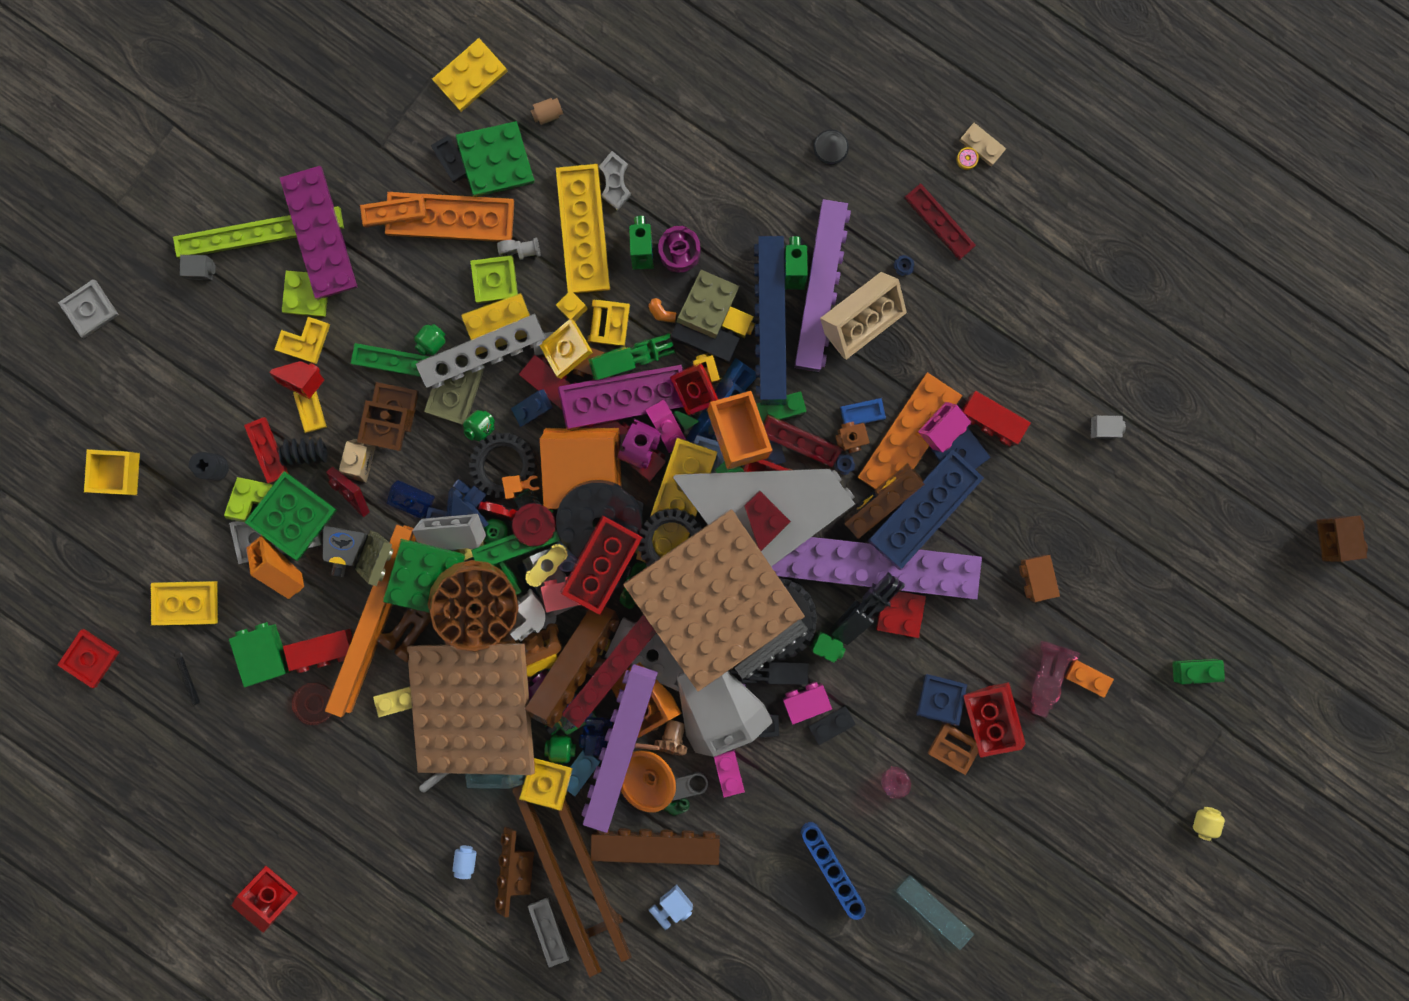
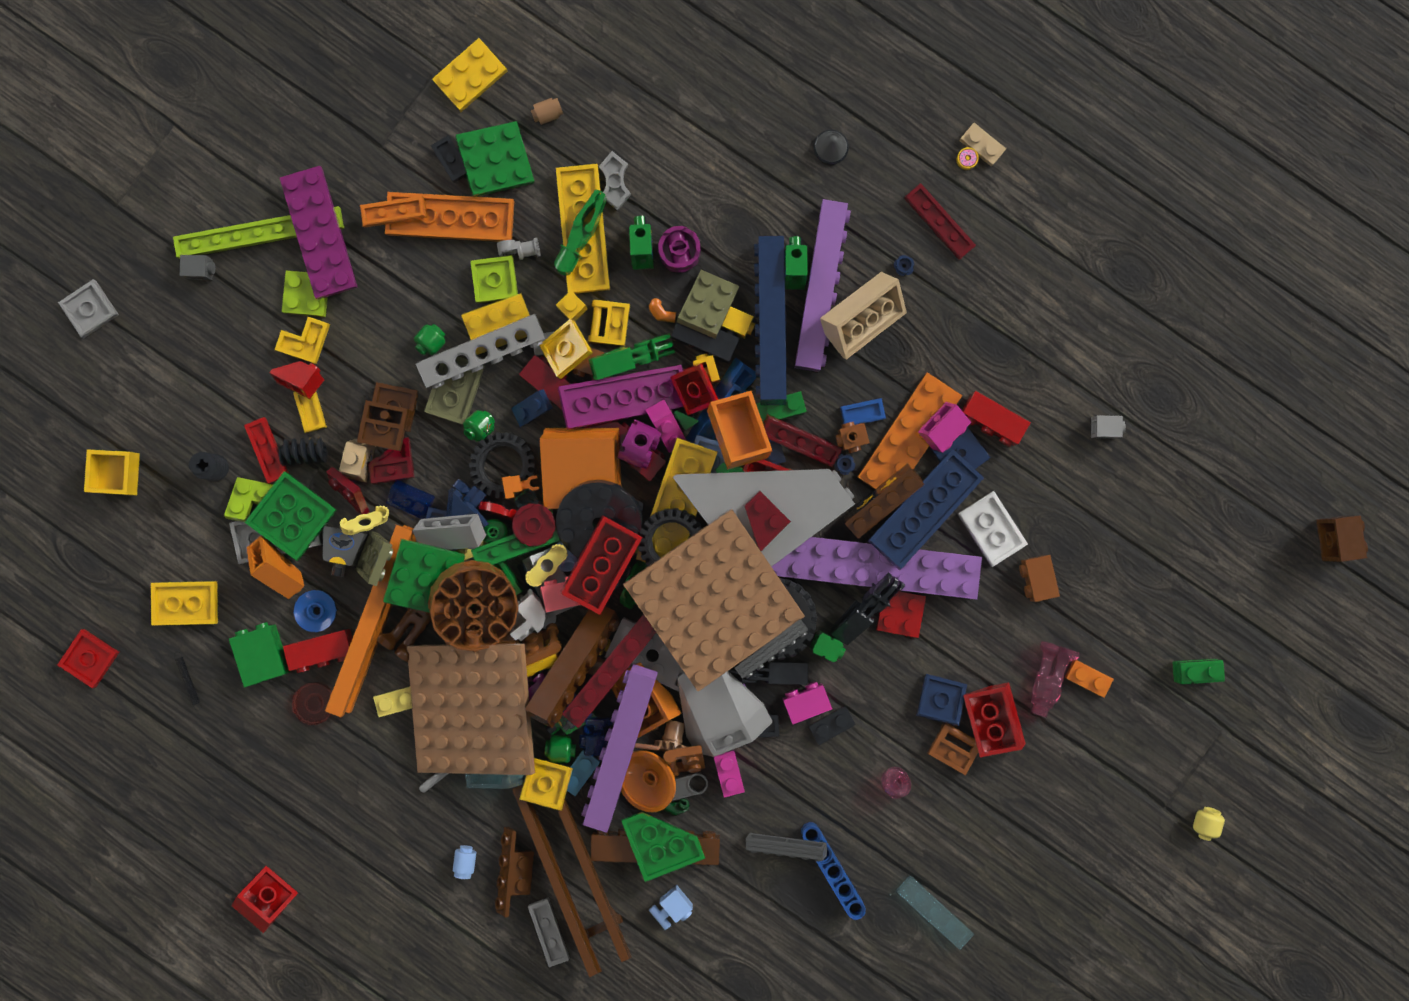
green plate [351,343,438,377] -> none
none -> blue dish [294,590,337,632]
none -> light yellow piece [340,505,389,535]
none -> dark red wing [369,437,415,485]
none -> green arm [554,190,607,276]
none -> green plate [622,812,705,882]
none -> dark orange plate [663,745,705,777]
none -> dark grey piece [746,833,827,862]
none -> white tile [957,491,1028,567]

